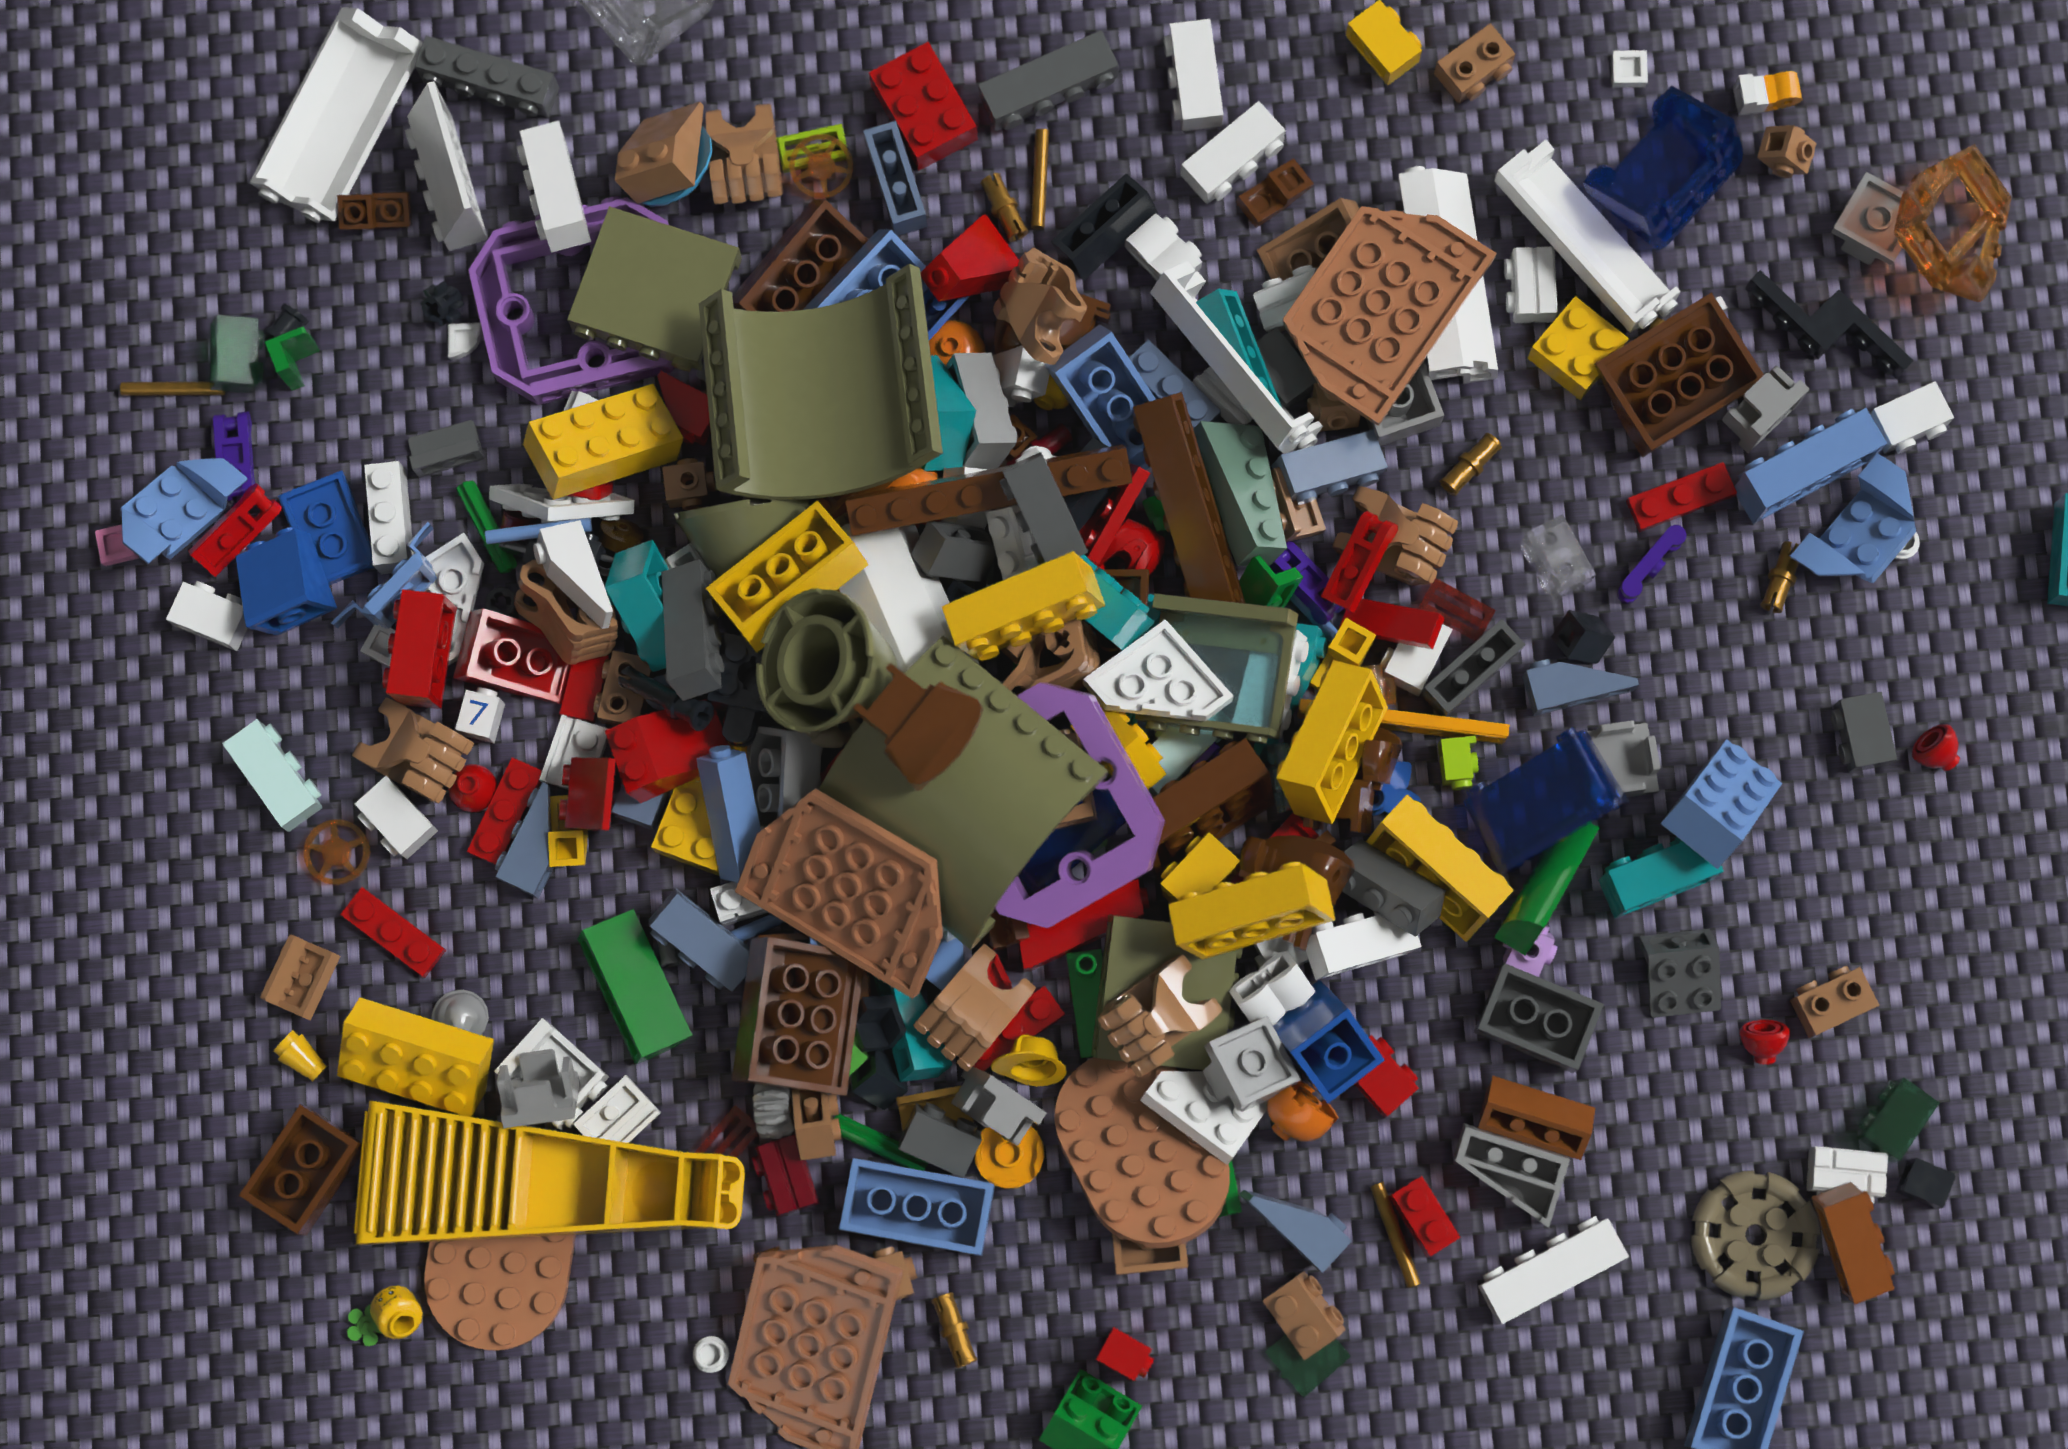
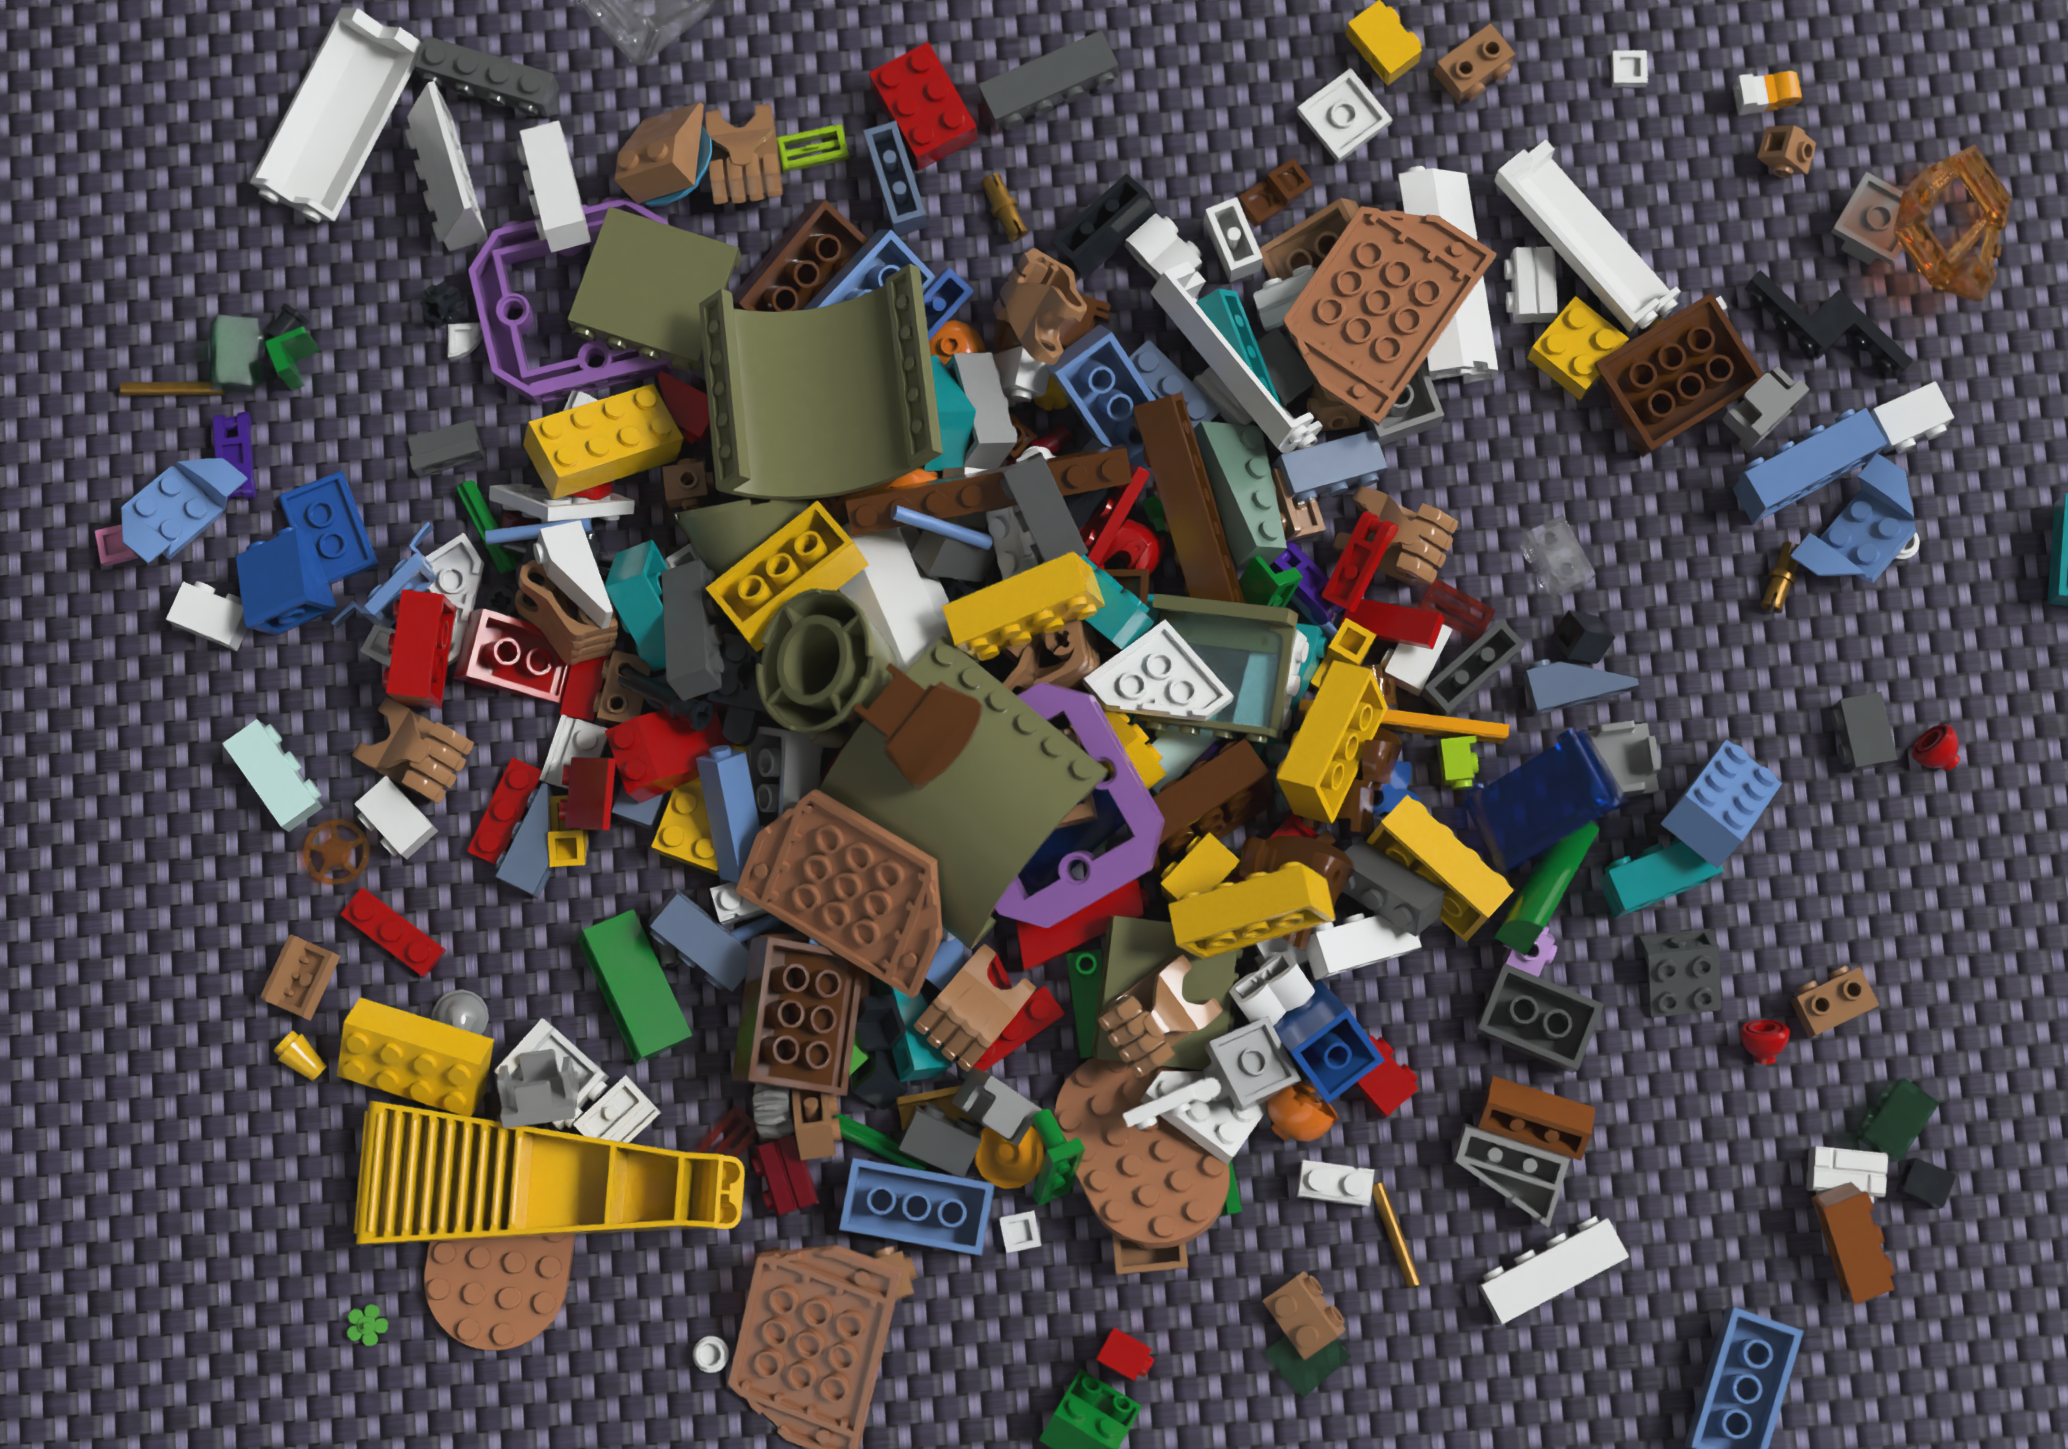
red plate [188,483,282,577] -> none
reddish brown brick [239,1104,362,1236] -> none
reddish brown slope [337,191,412,230] -> none
white brick [364,461,414,574] -> none
yellow head [370,1285,423,1339] -> none
red brick [449,764,497,812] -> none
white brick [455,687,505,743] -> none
dark brown wheel [597,518,644,553] -> none
clear orange wheel [789,134,853,198] -> none
red slope [920,214,1019,302] -> none
pearl gold pin [931,1292,978,1368] -> none
reddish brown slope [981,912,1030,952] -> none
yellow piece [991,1034,1067,1086] -> none
pearl gold bar [1031,128,1049,230] -> none
white brick [1164,19,1223,131] -> none
white brick [1181,101,1286,205] -> none
sand blue slope [1239,1190,1352,1273] -> none
red brick [1389,1176,1461,1258] -> none
pearl gold pin [1440,433,1502,496] -> none
clear blue windscreen [1583,85,1743,250] -> none
dark purple plate [1617,525,1687,604] -> none
red plate [1626,462,1737,532] -> none
dark tan plate [1691,1170,1821,1301] -> none
none -> medium blue bar [891,505,993,550]
none -> white tile [999,1211,1041,1253]
none -> green piece [1031,1109,1085,1206]
none -> white hinge [1122,1076,1221,1131]
none -> white brick [1204,197,1263,283]
none -> white brick [1296,1160,1374,1207]
none -> white plate [1297,68,1392,163]

